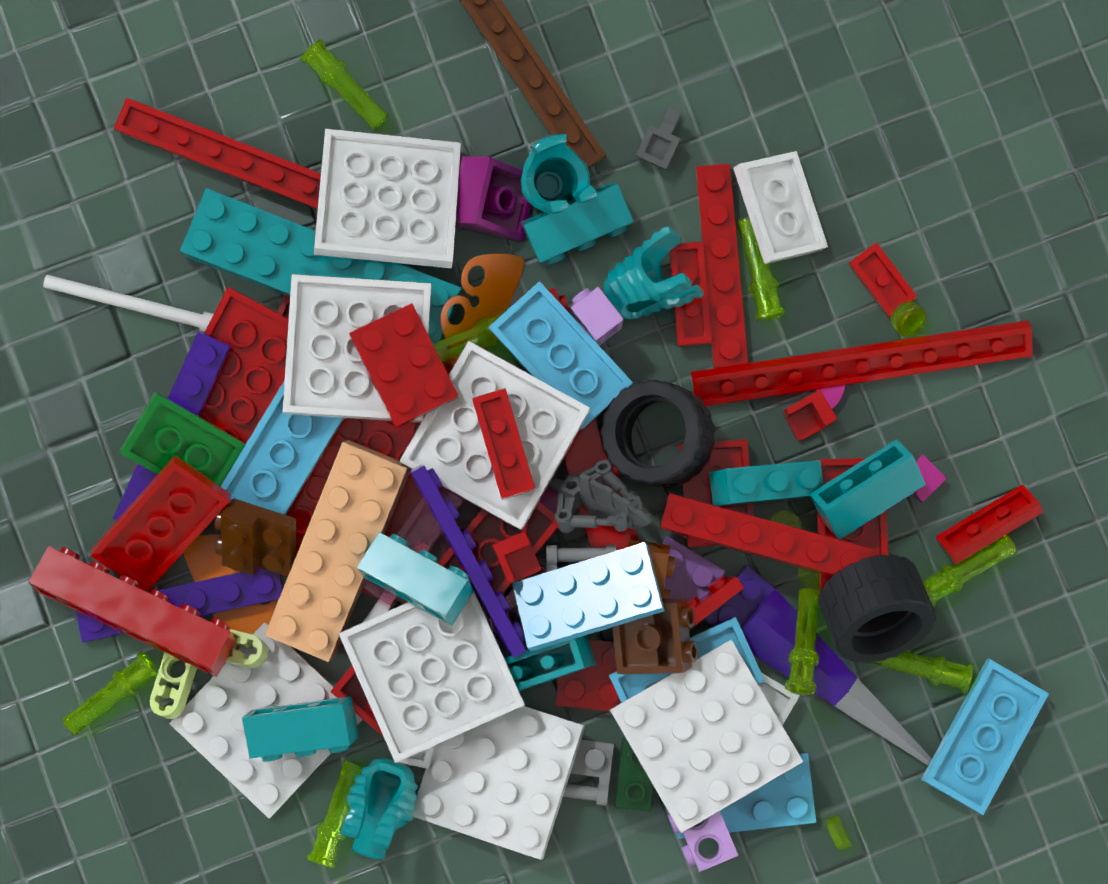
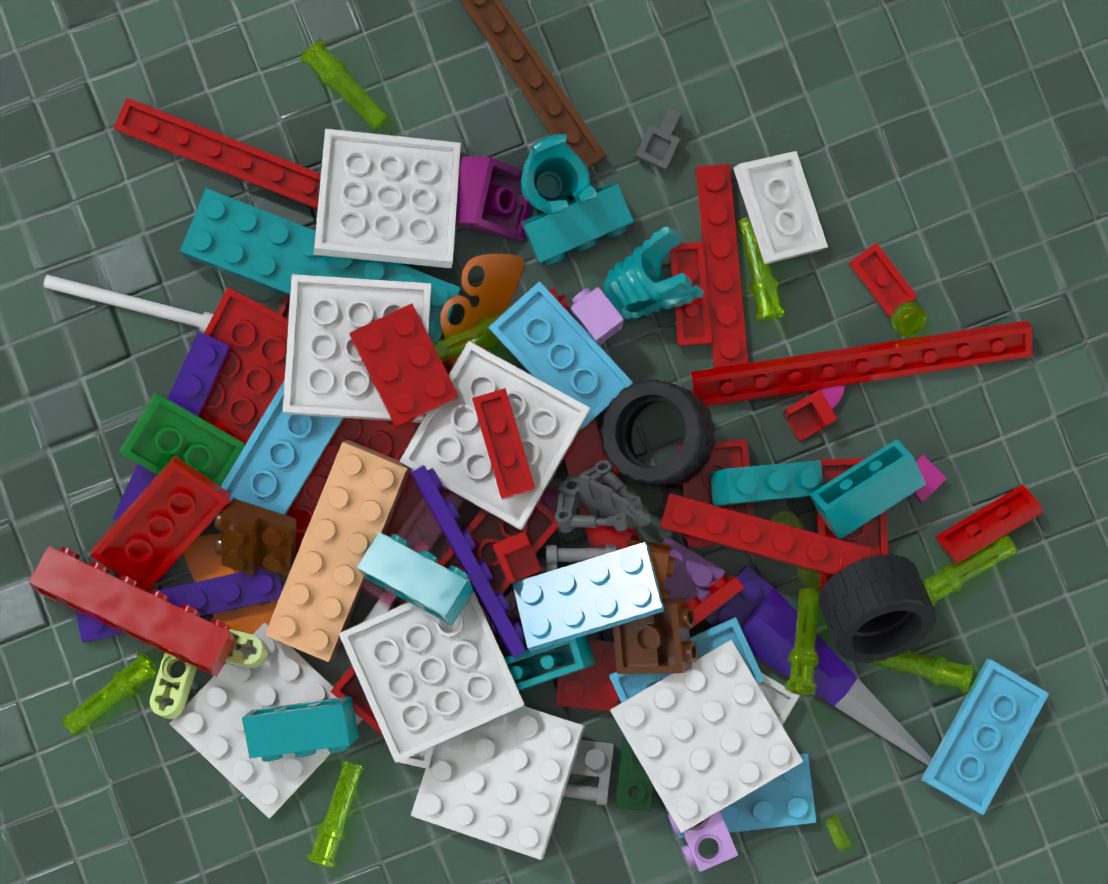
teal hair [341,758,418,860] -> none

